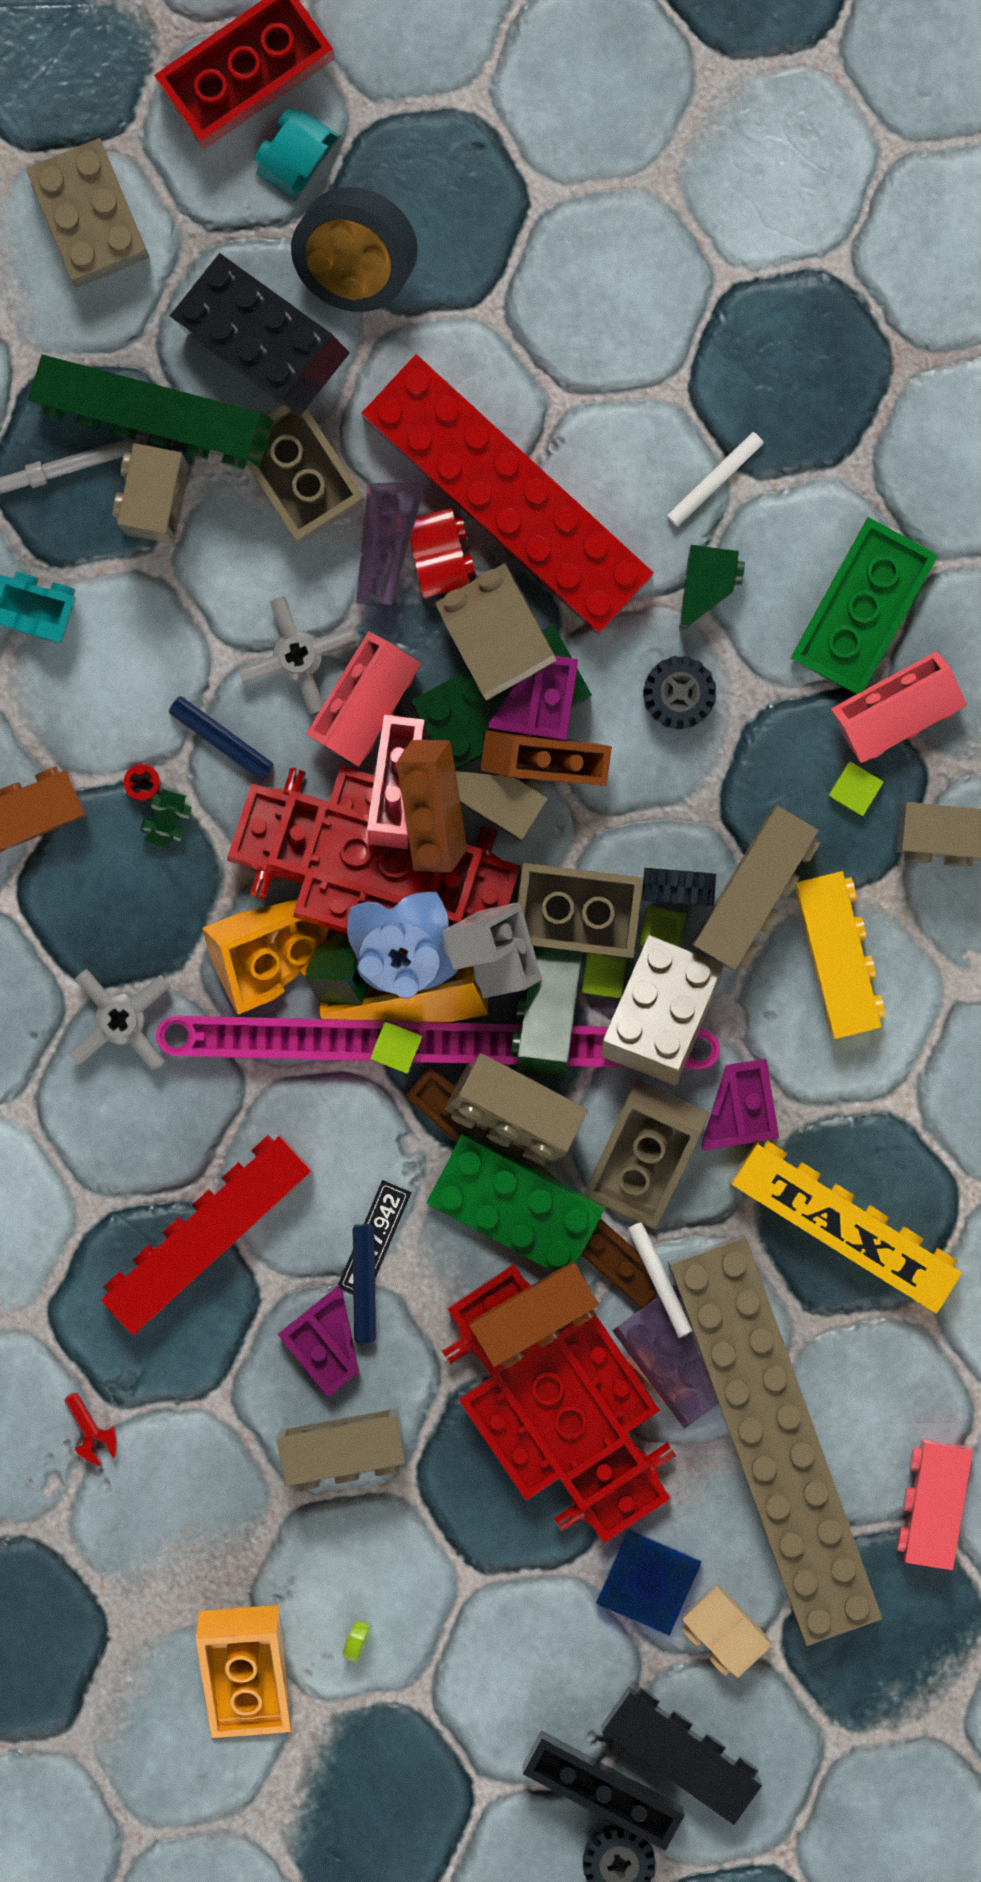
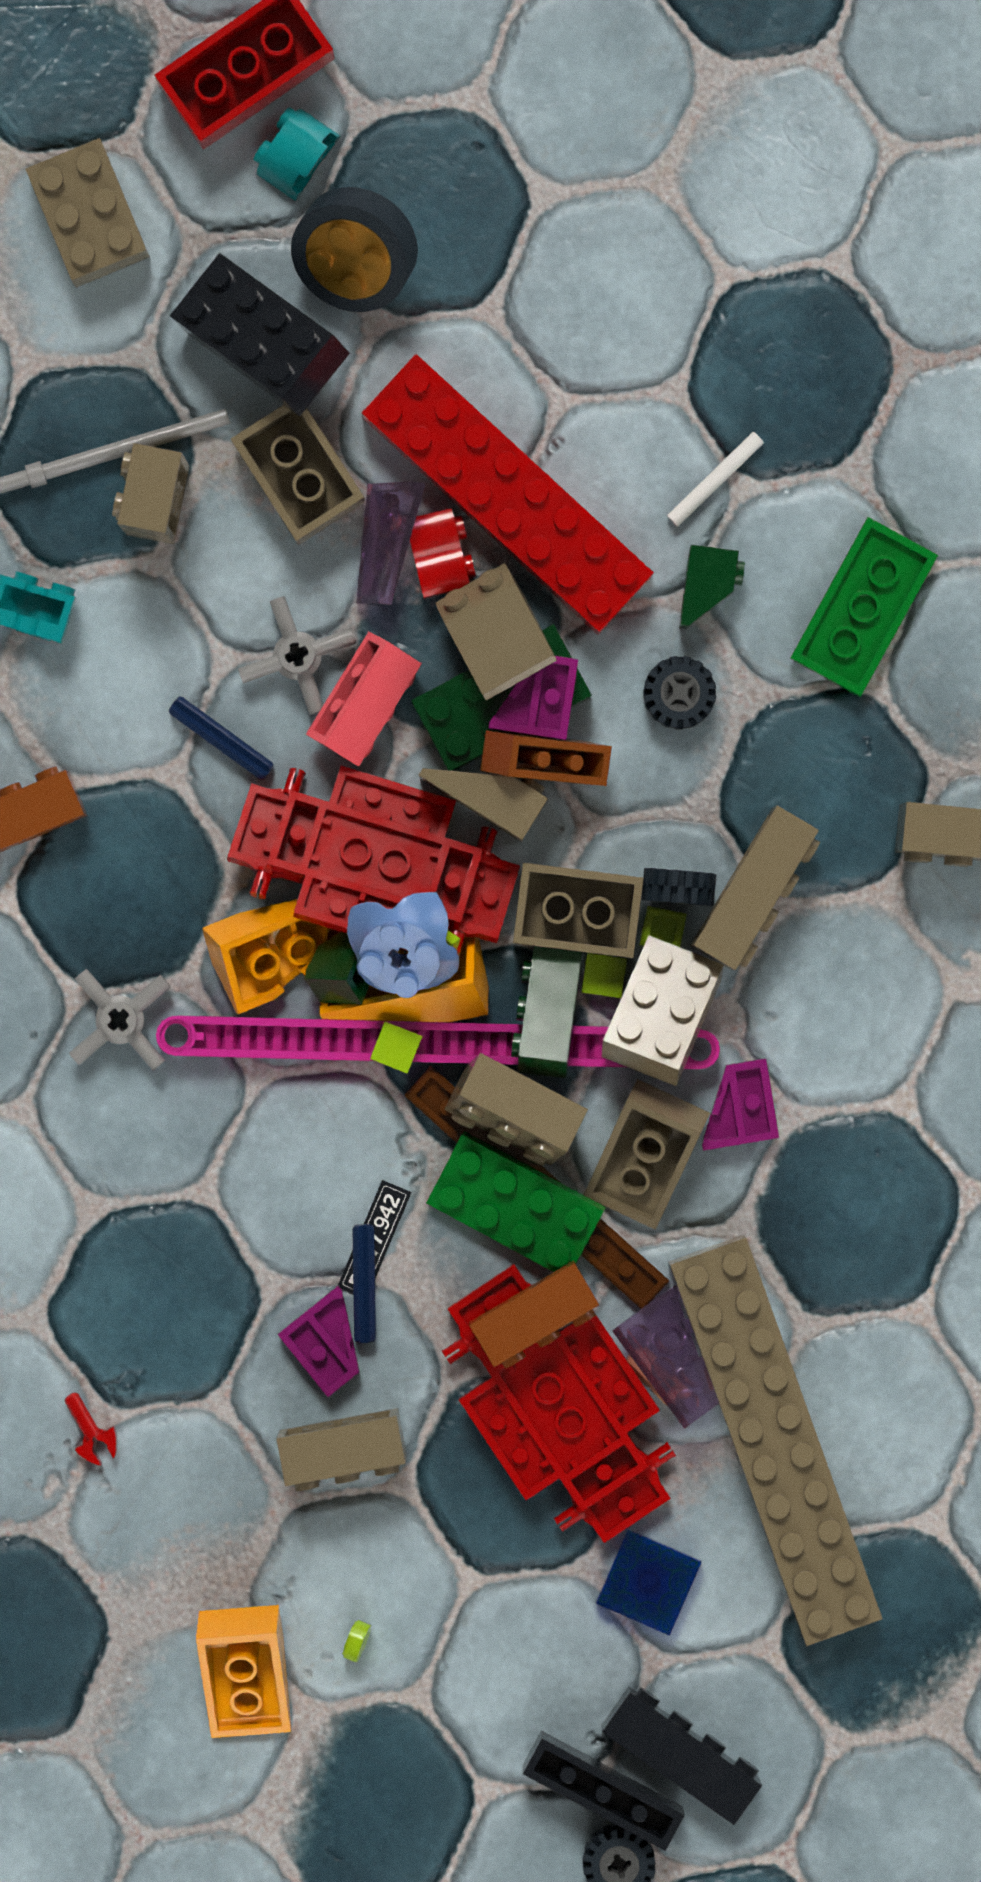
dark green brick [28,354,274,470] -> none
red brick [101,1134,313,1335] -> none
red bush [124,764,161,801] -> none
dark green piece [140,788,192,848] -> none
coral brick [367,715,425,850] -> none
dark orange brick [396,740,467,872] -> none
light grey brick [442,902,542,998] -> none
white bar [628,1222,693,1338] -> none
tan brick [681,1583,772,1679] -> none
yellow brick [729,1140,962,1314] -> none
yellow brick [794,871,886,1039] -> none
lime tile [828,761,884,816] -> none
coral brick [831,651,967,763] -> none
coral brick [896,1439,973,1570] -> none

